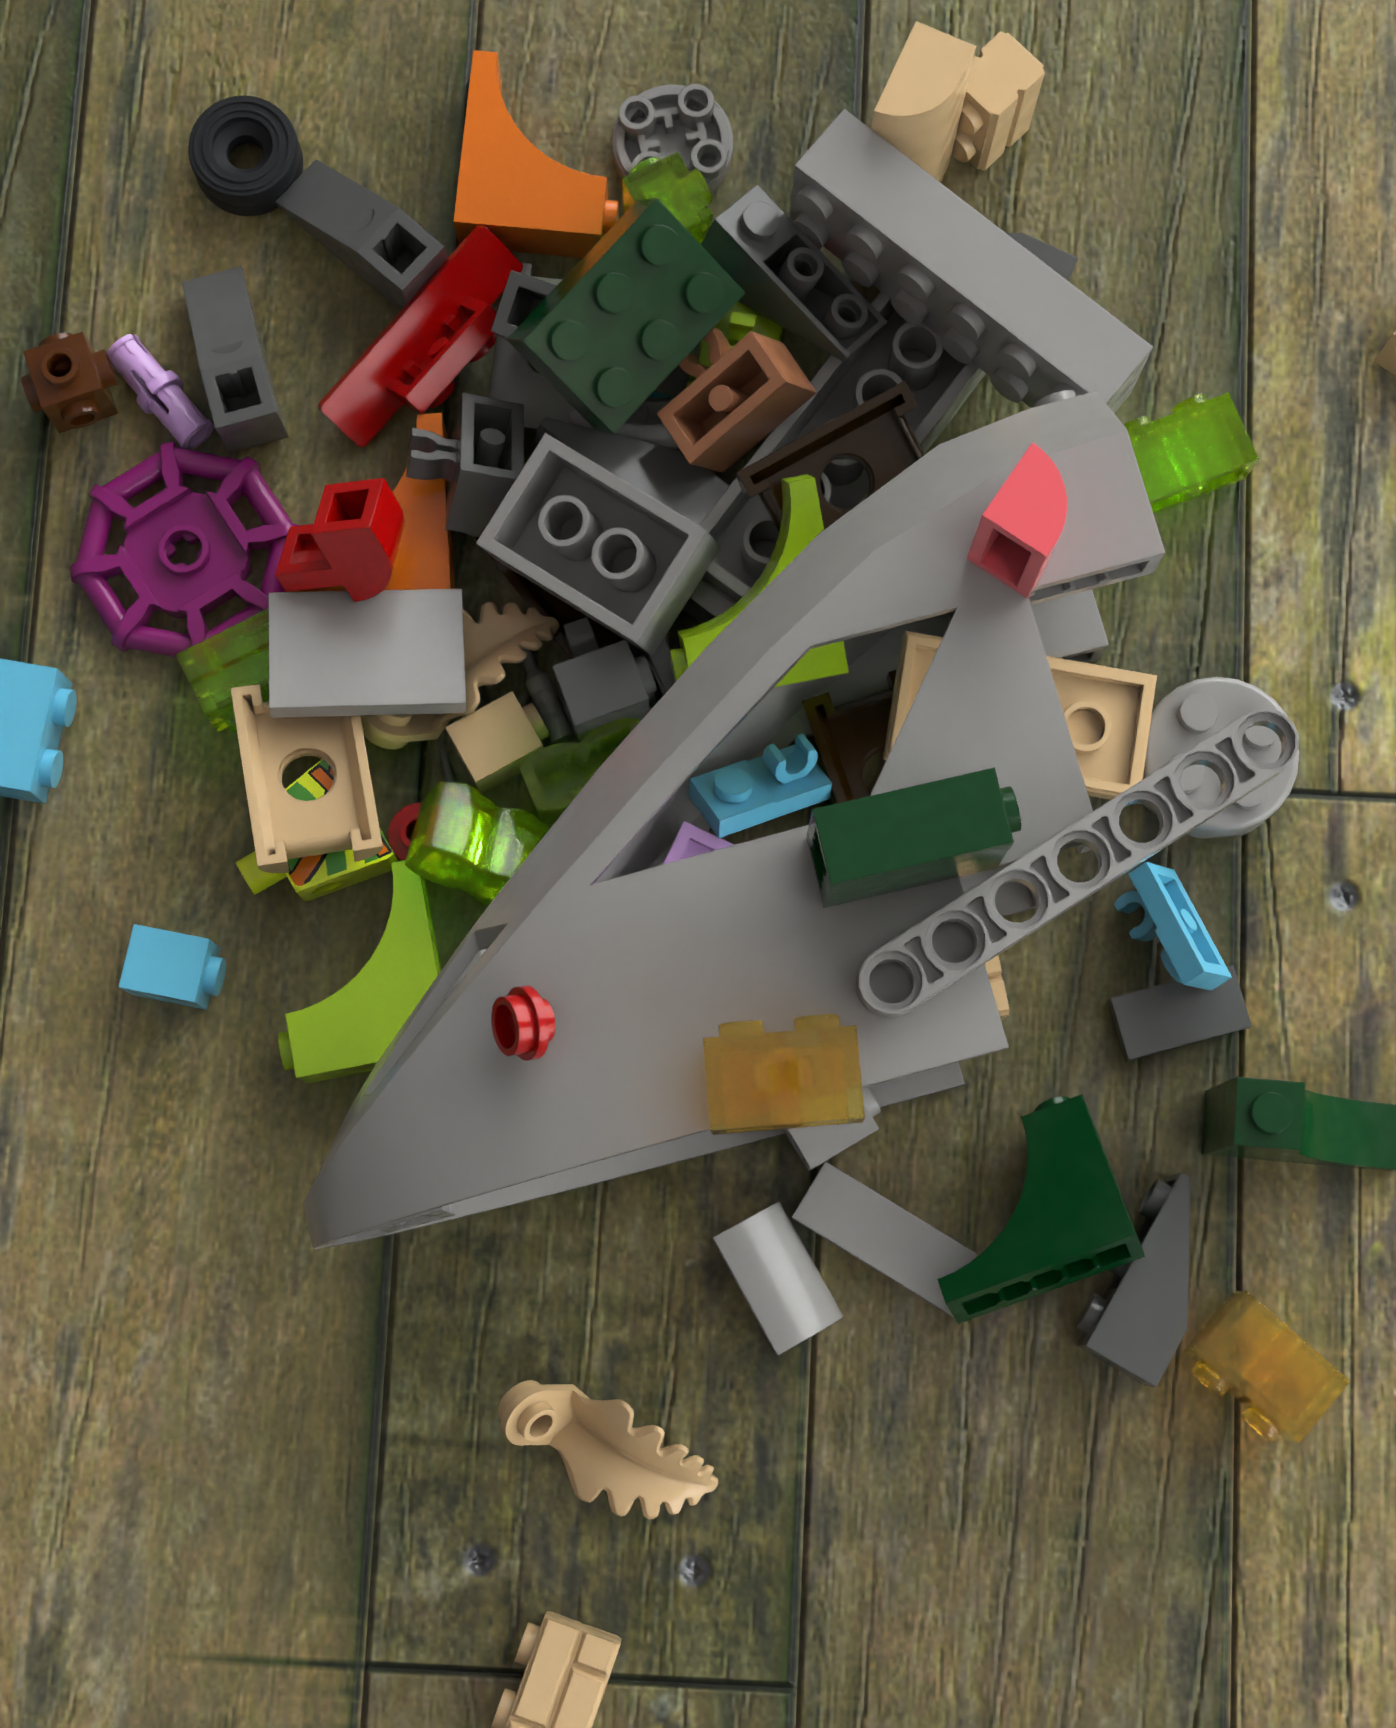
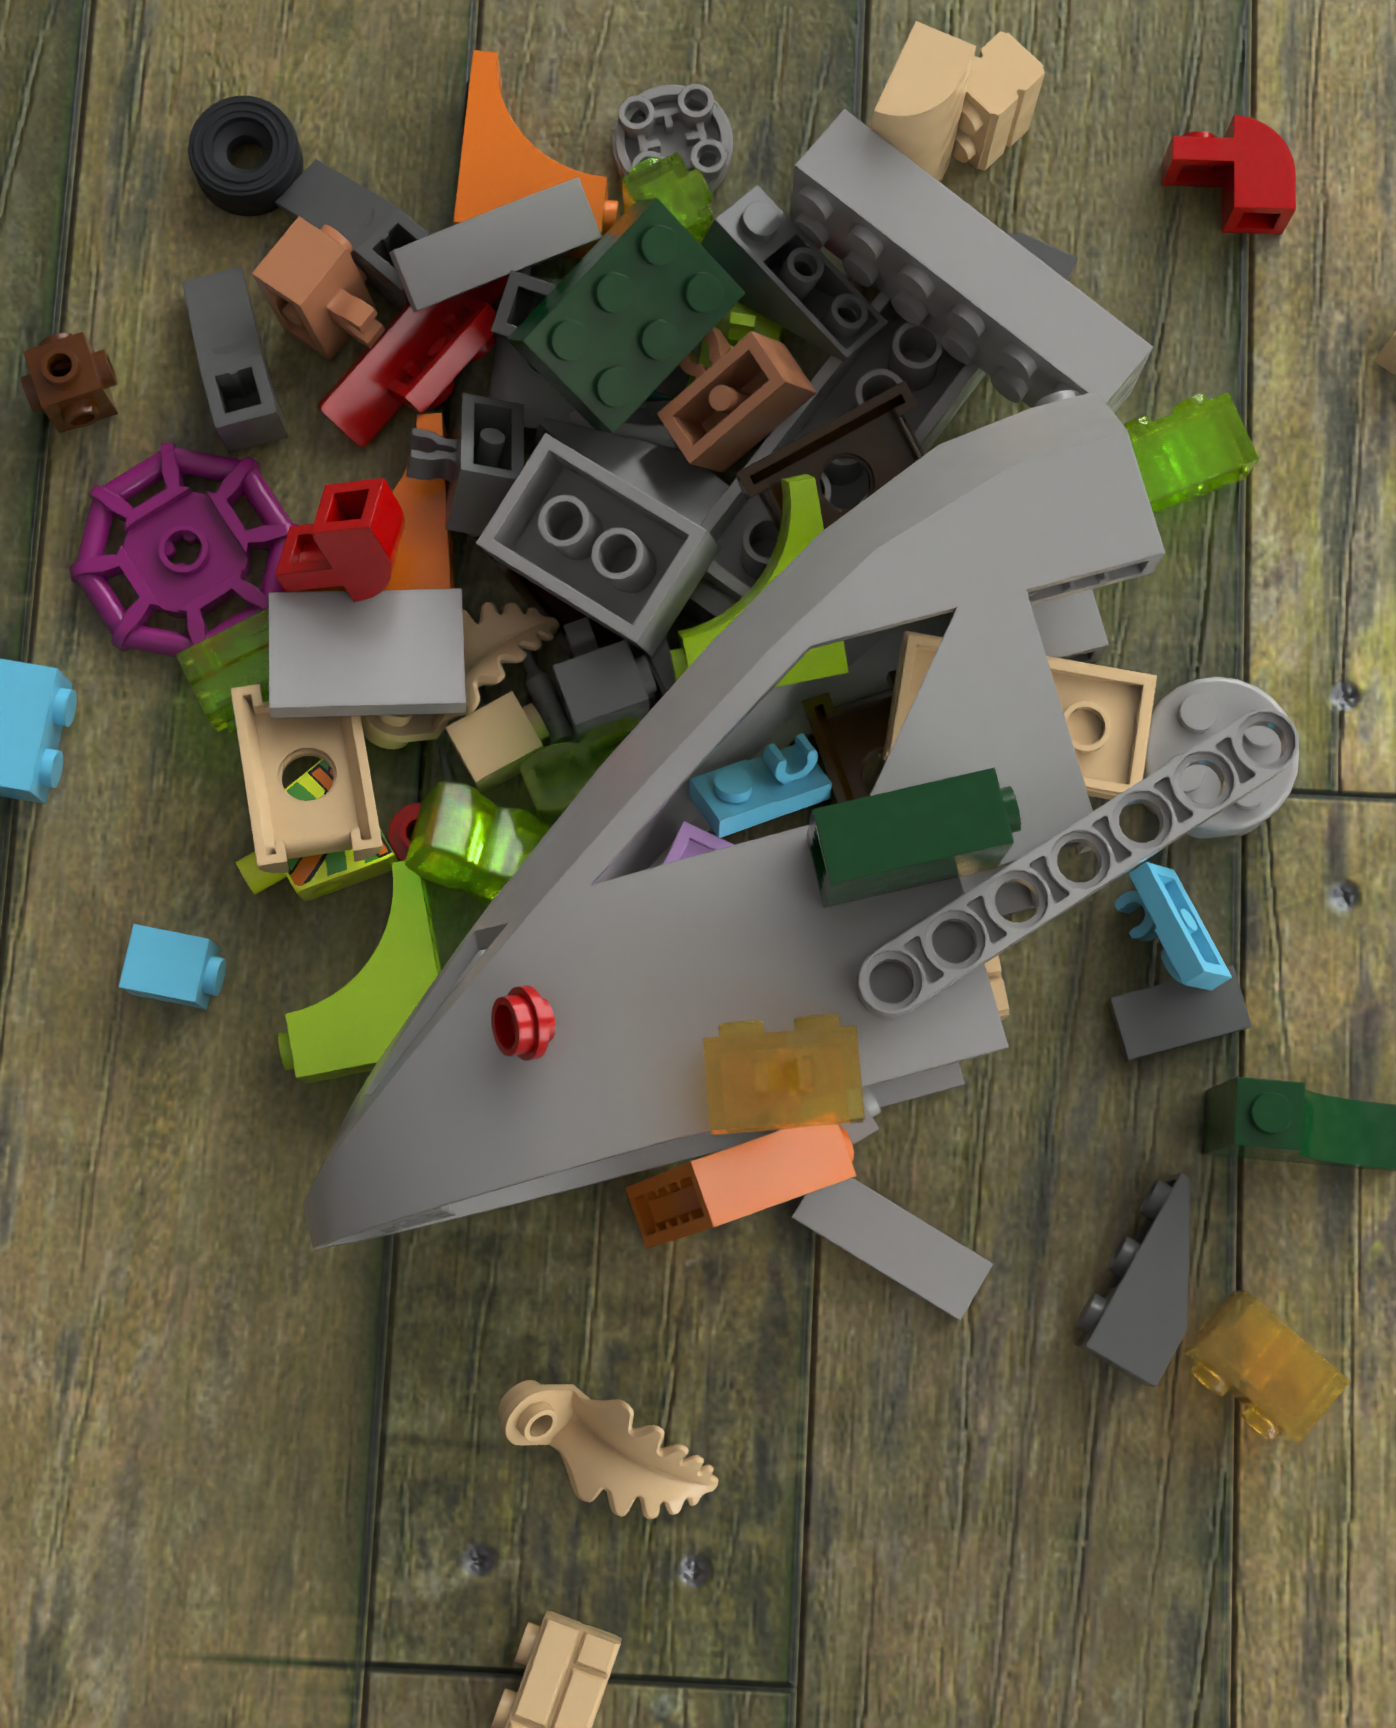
lavender pin [107,334,214,450] -> none
light grey brick [712,1202,843,1355] -> none
dark green arch [937,1094,1145,1324] -> none
coral brick [967,442,1067,598] -> none
none -> nougat brick [252,216,385,362]
none -> light grey slope [389,177,602,313]
none -> orange arch [625,1112,857,1249]
none -> red brick [1162,115,1296,234]

